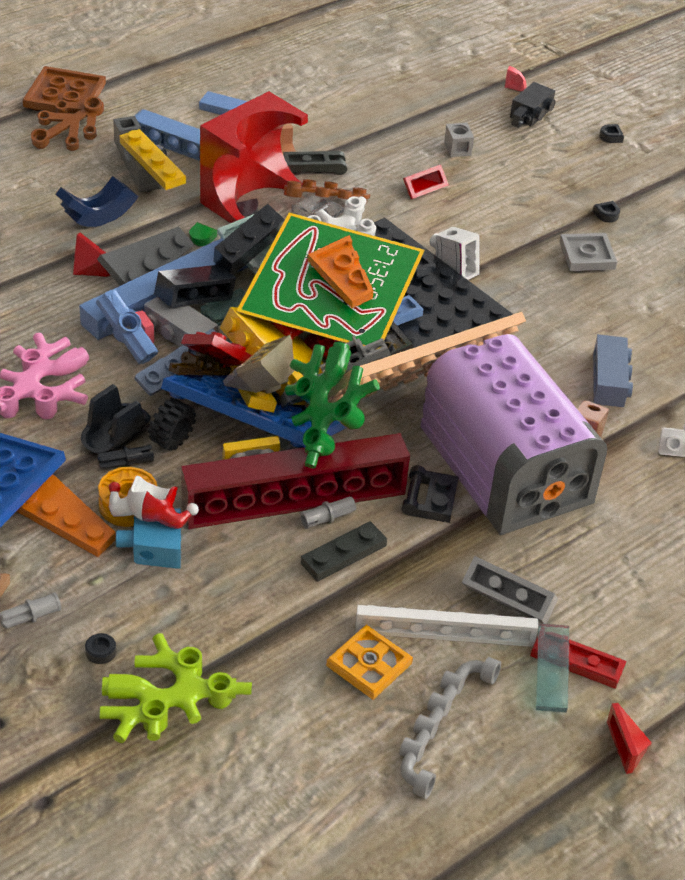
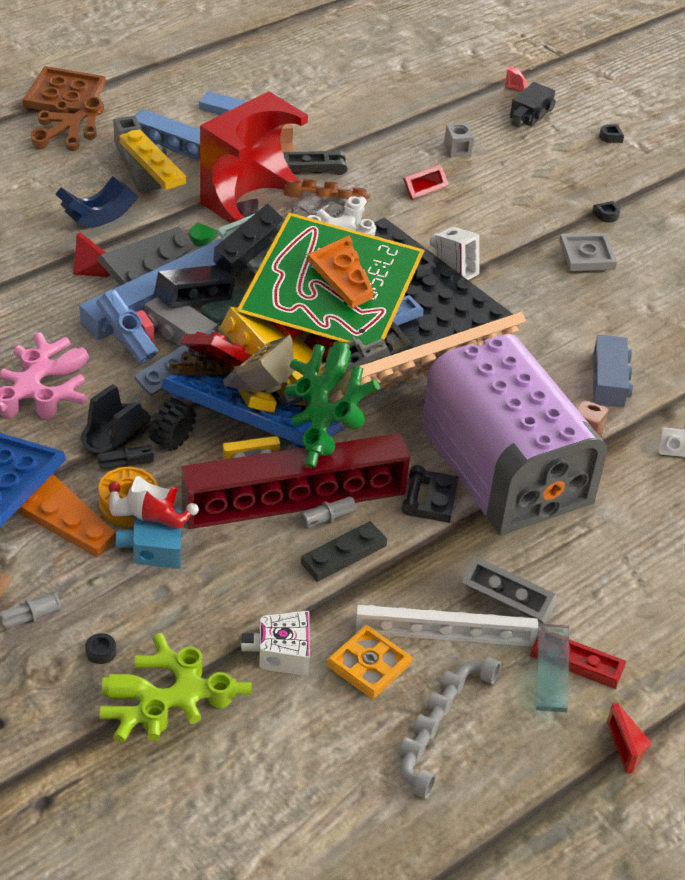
none -> white torso [241,611,310,676]

